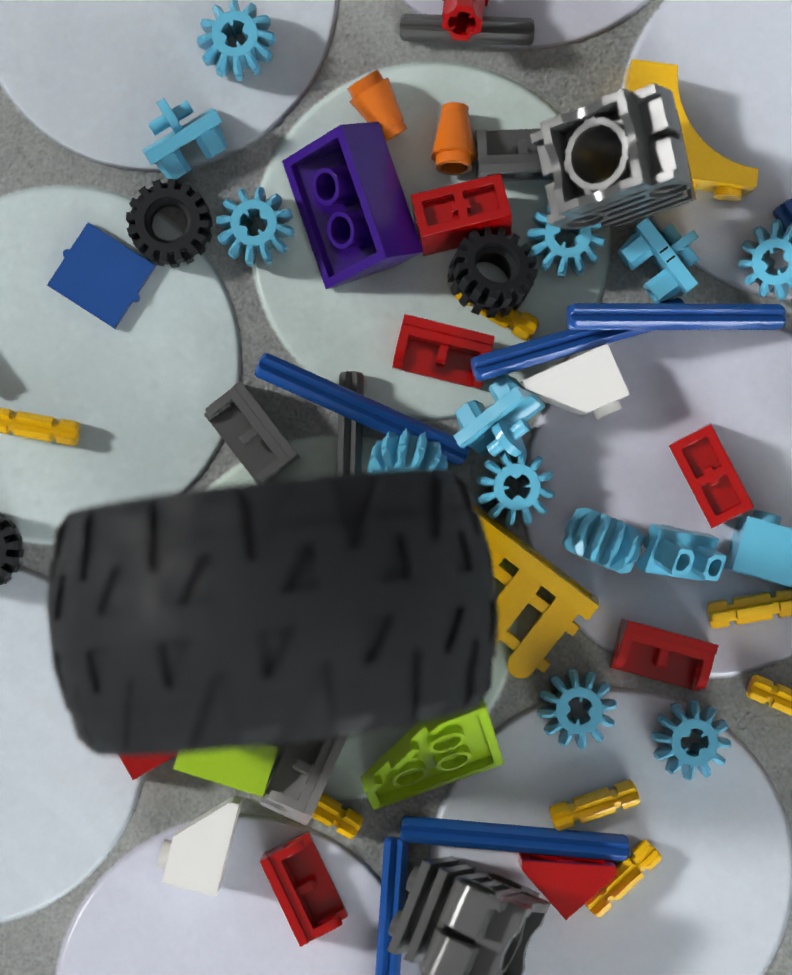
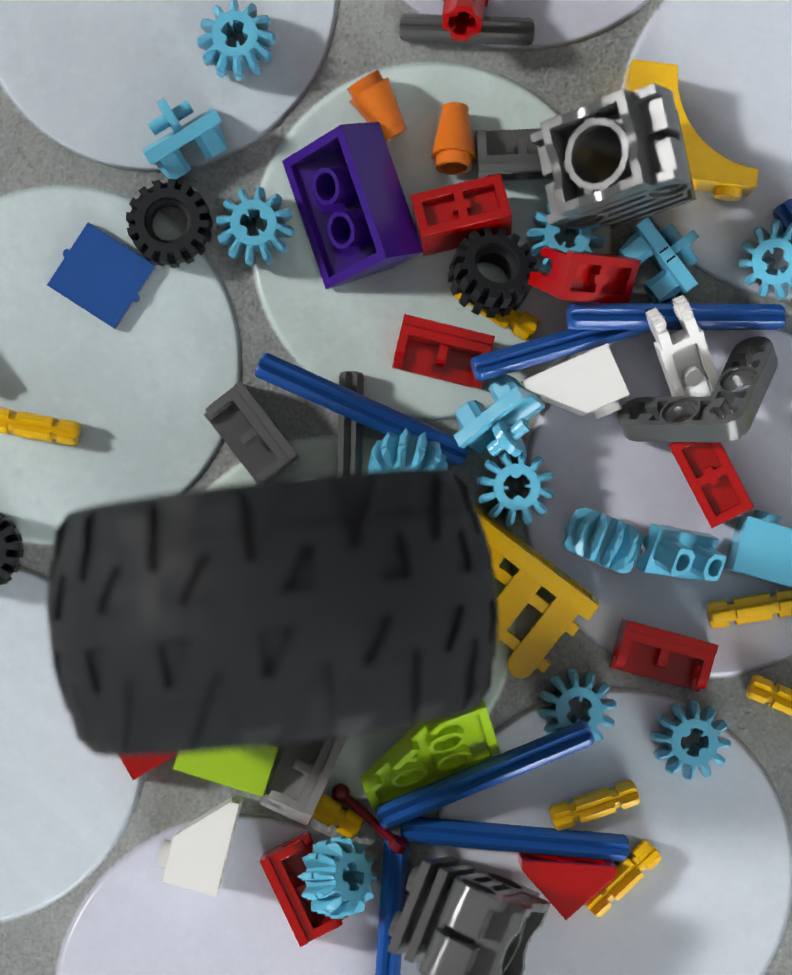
none -> medium azure gear [297,836,378,919]
none -> dark red hinge [332,783,409,854]
none -> blue axle [375,720,594,830]
none -> red hinge [528,248,641,303]
none -> dark grey beam [617,336,778,442]
none -> white hinge [645,295,719,421]

